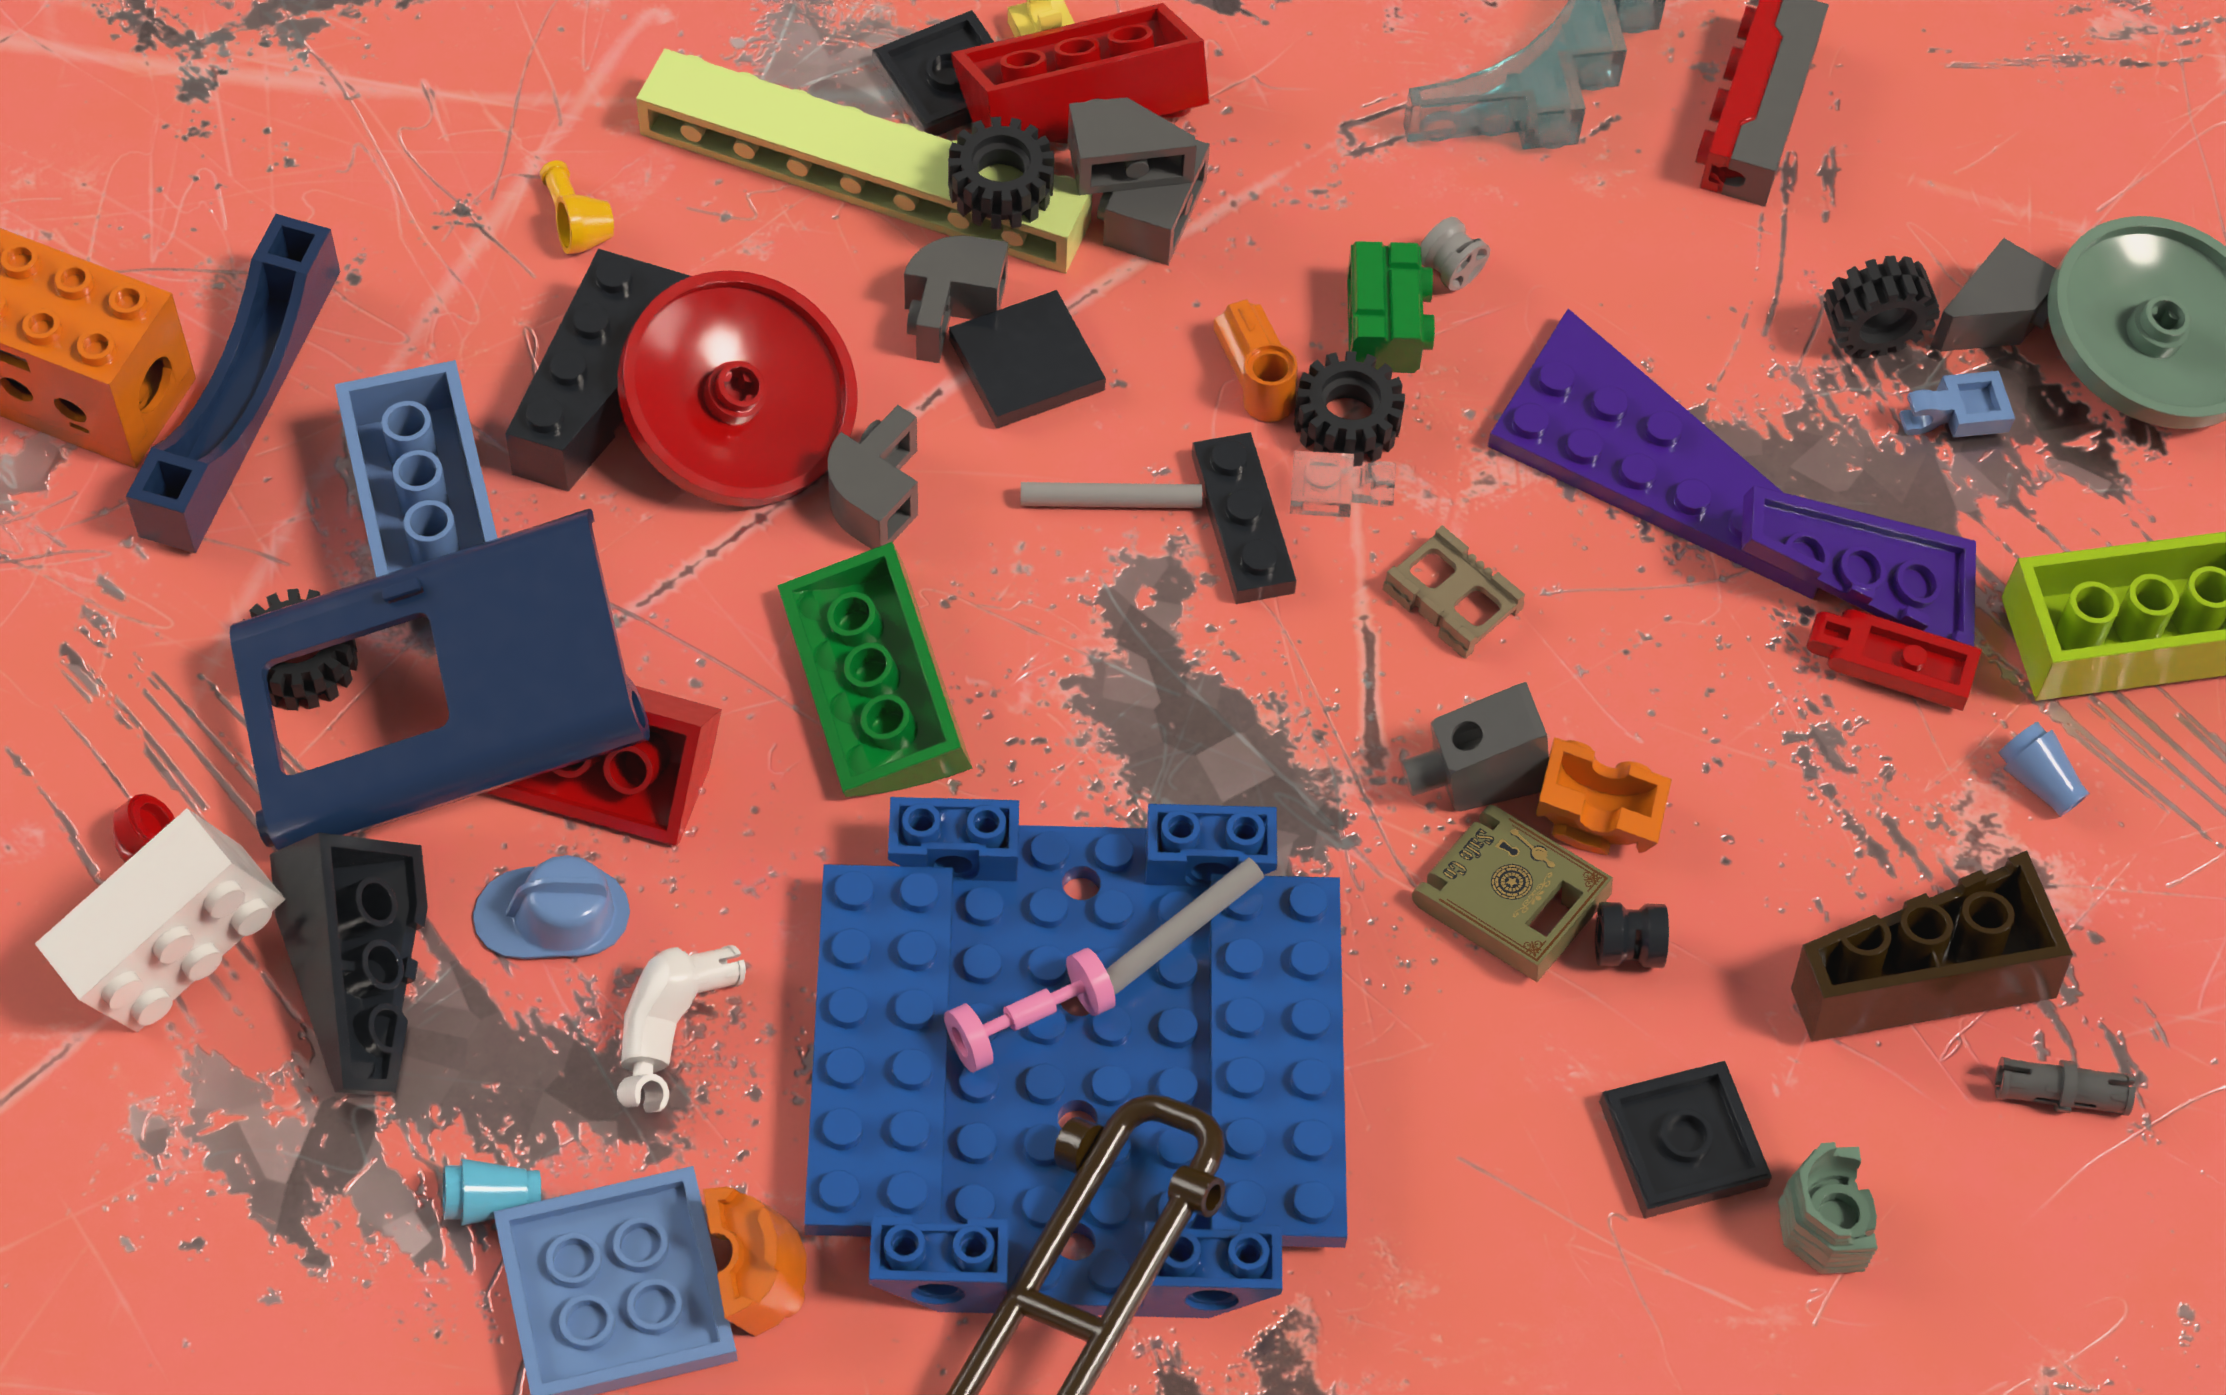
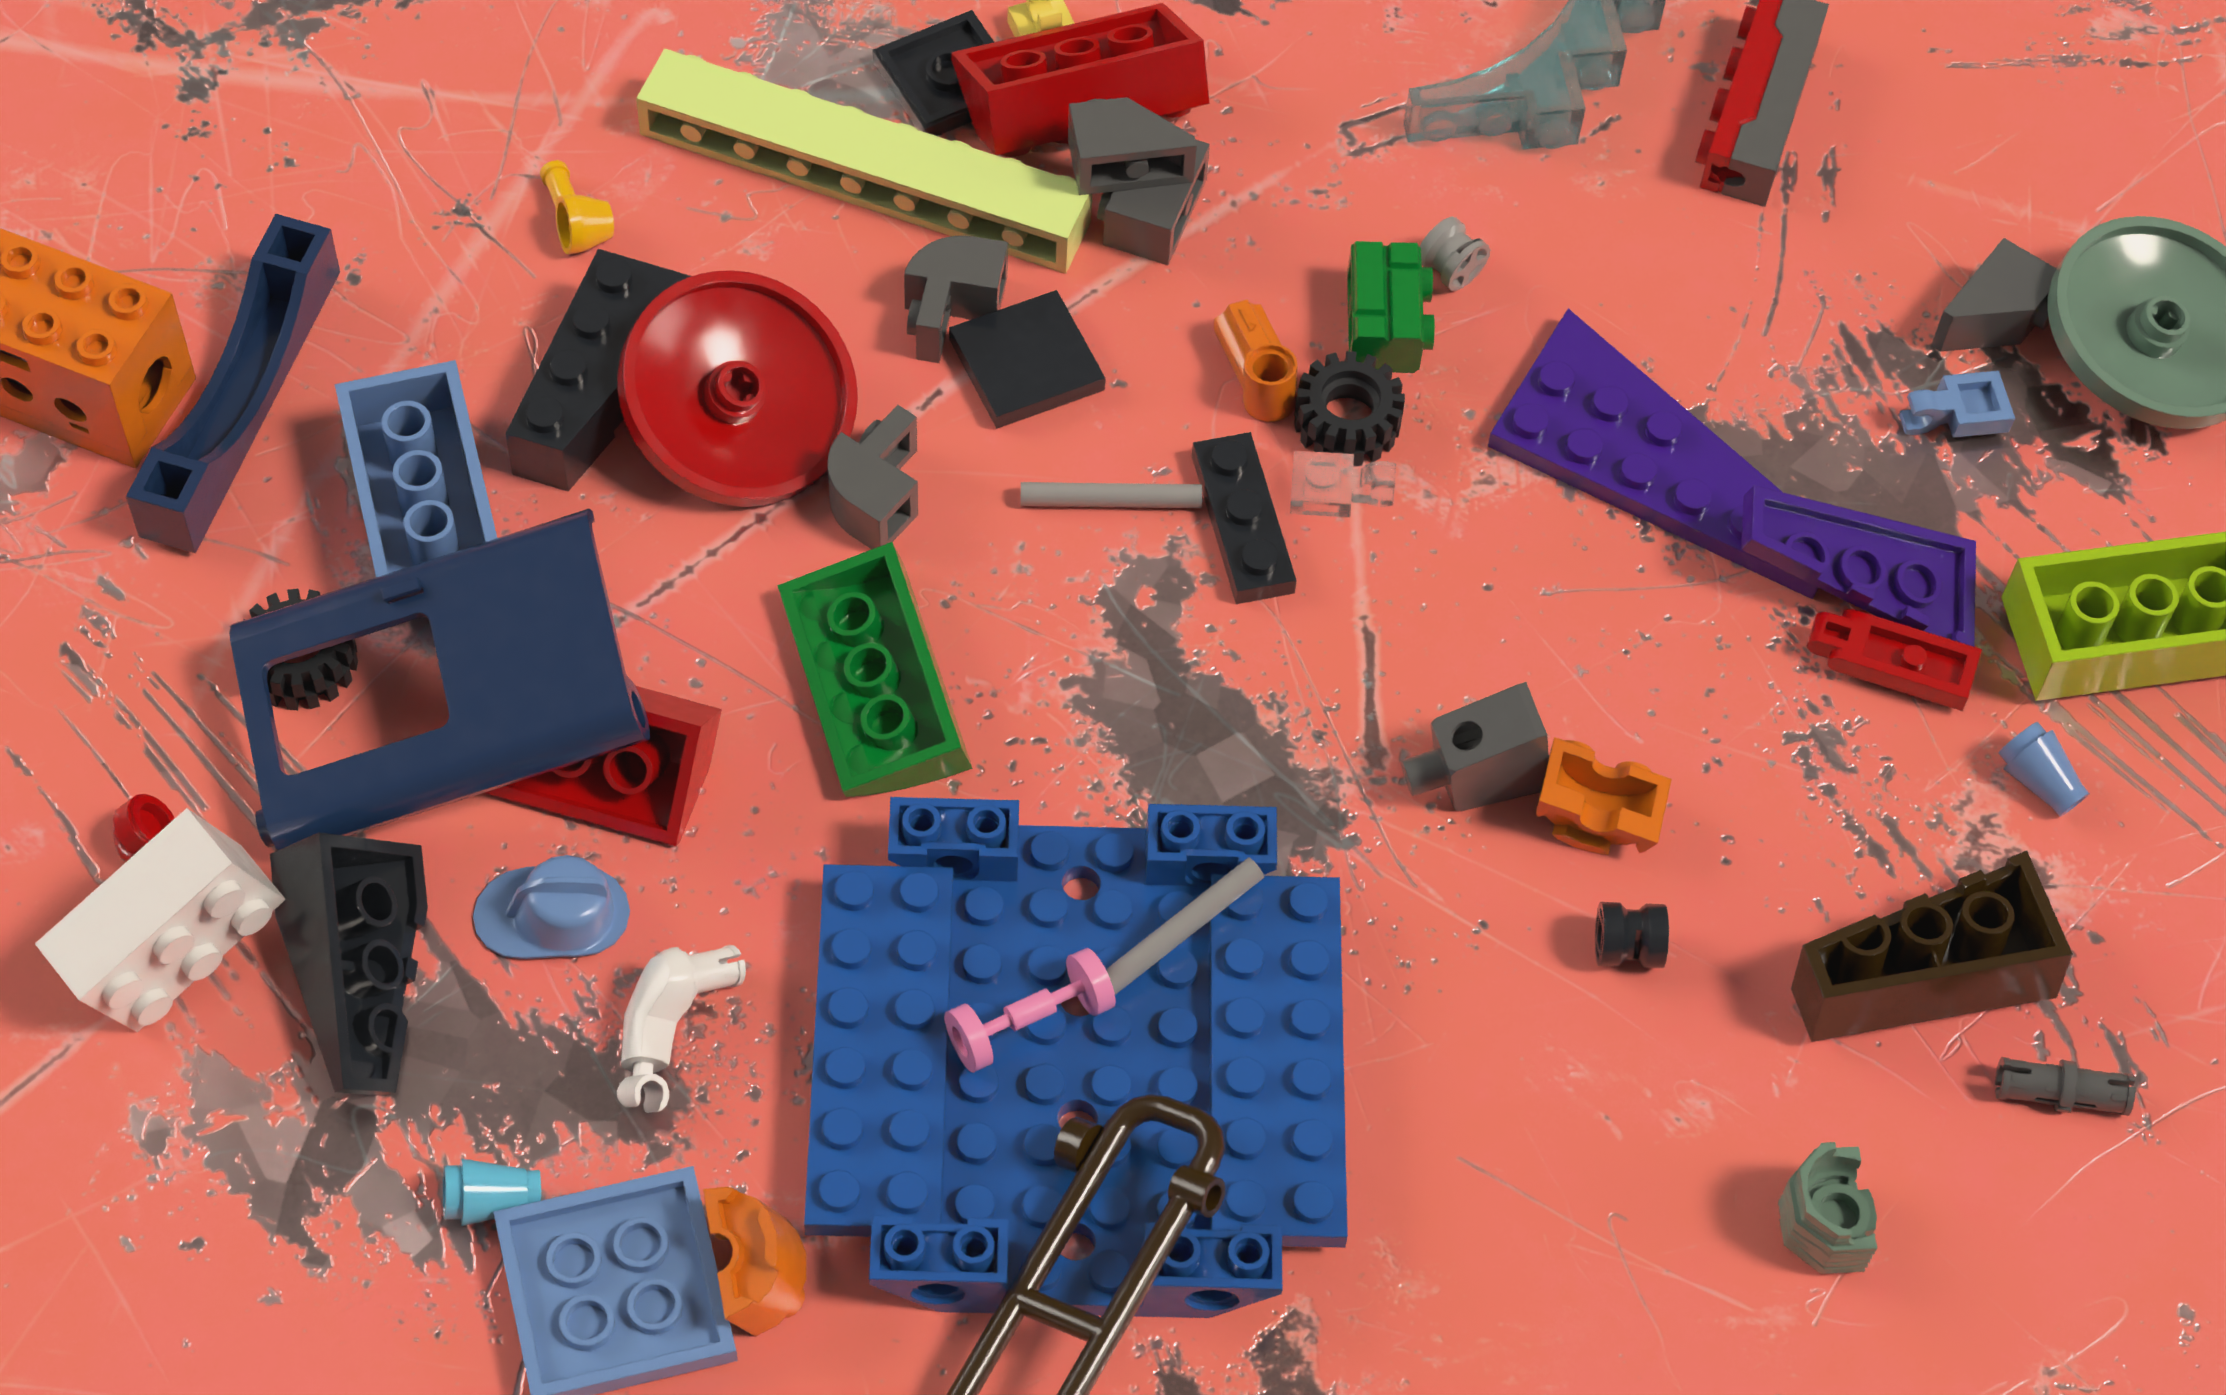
black tyre [948,117,1054,230] -> none
dark tan piece [1383,525,1525,659] -> none
olive container [1412,805,1613,982] -> none
black tile [1599,1061,1772,1219] -> none
black tyre [1823,256,1940,358] -> none

